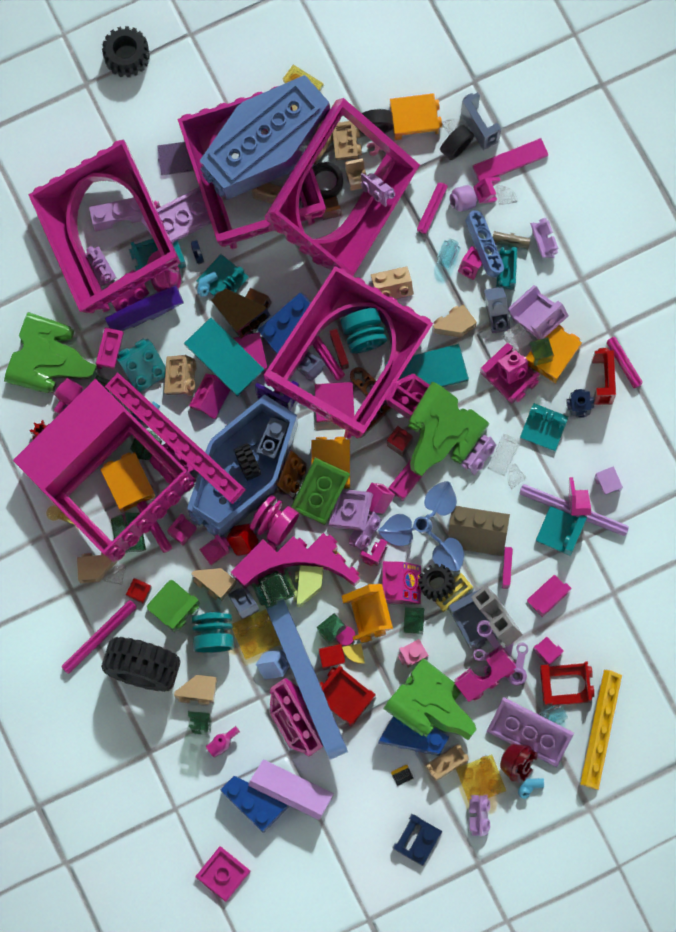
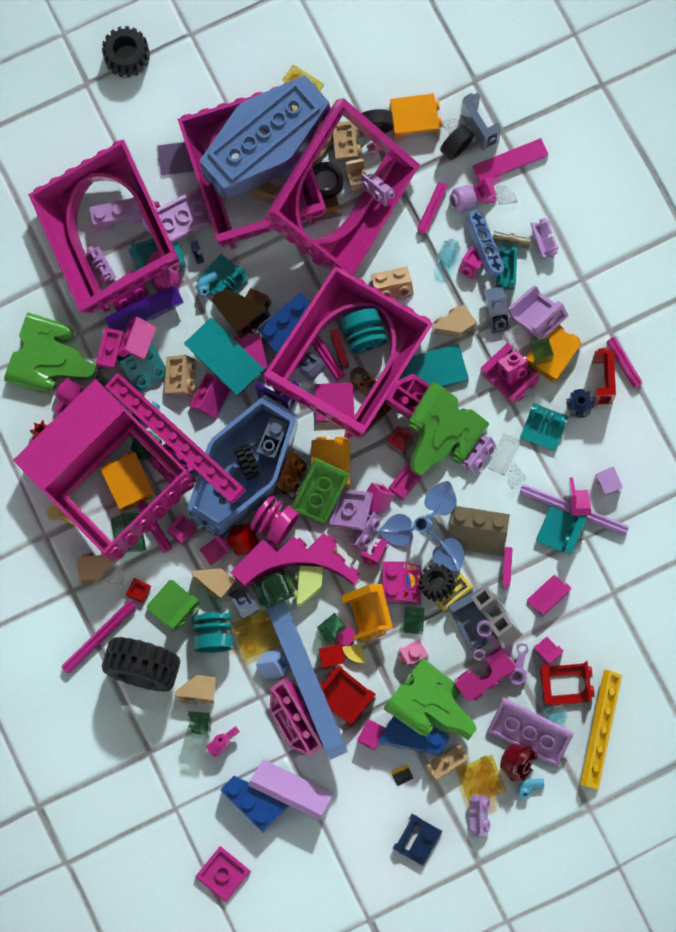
none -> dark pink panel [117,317,156,360]
none -> dark pink panel [357,719,385,751]

